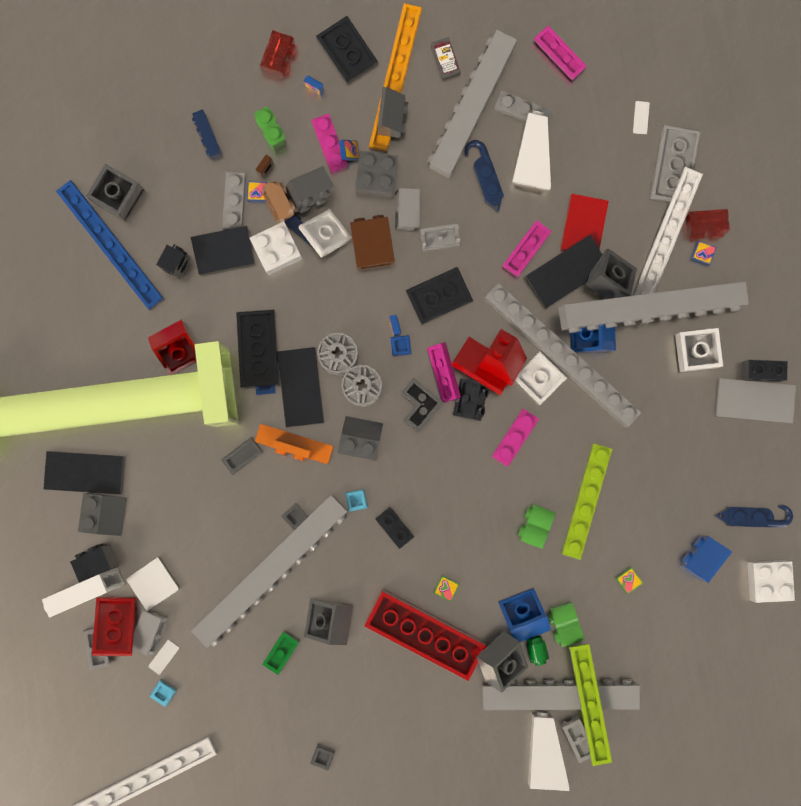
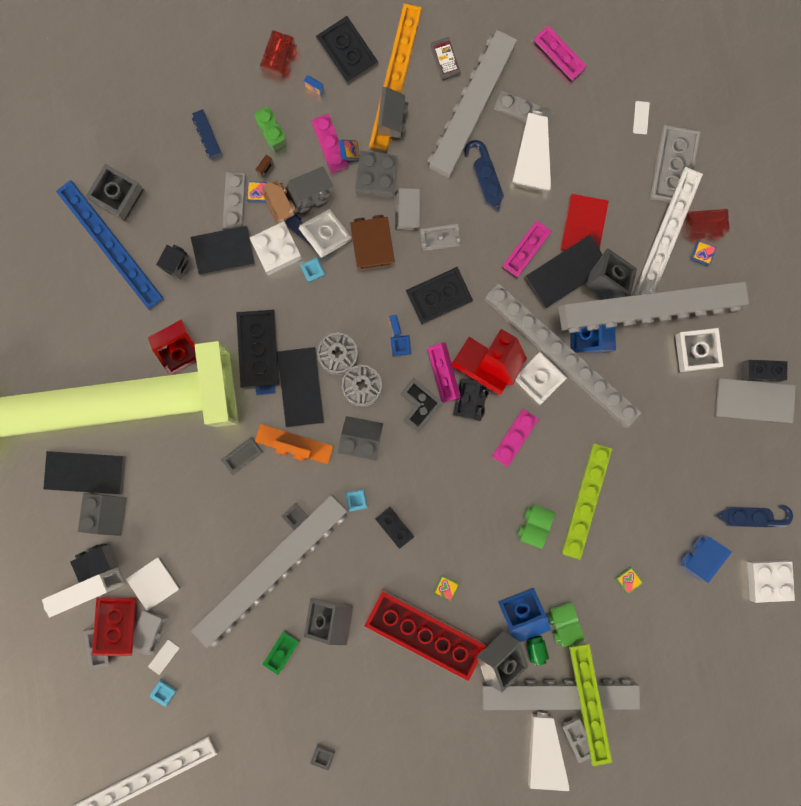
none -> medium azure tile [300,257,325,283]

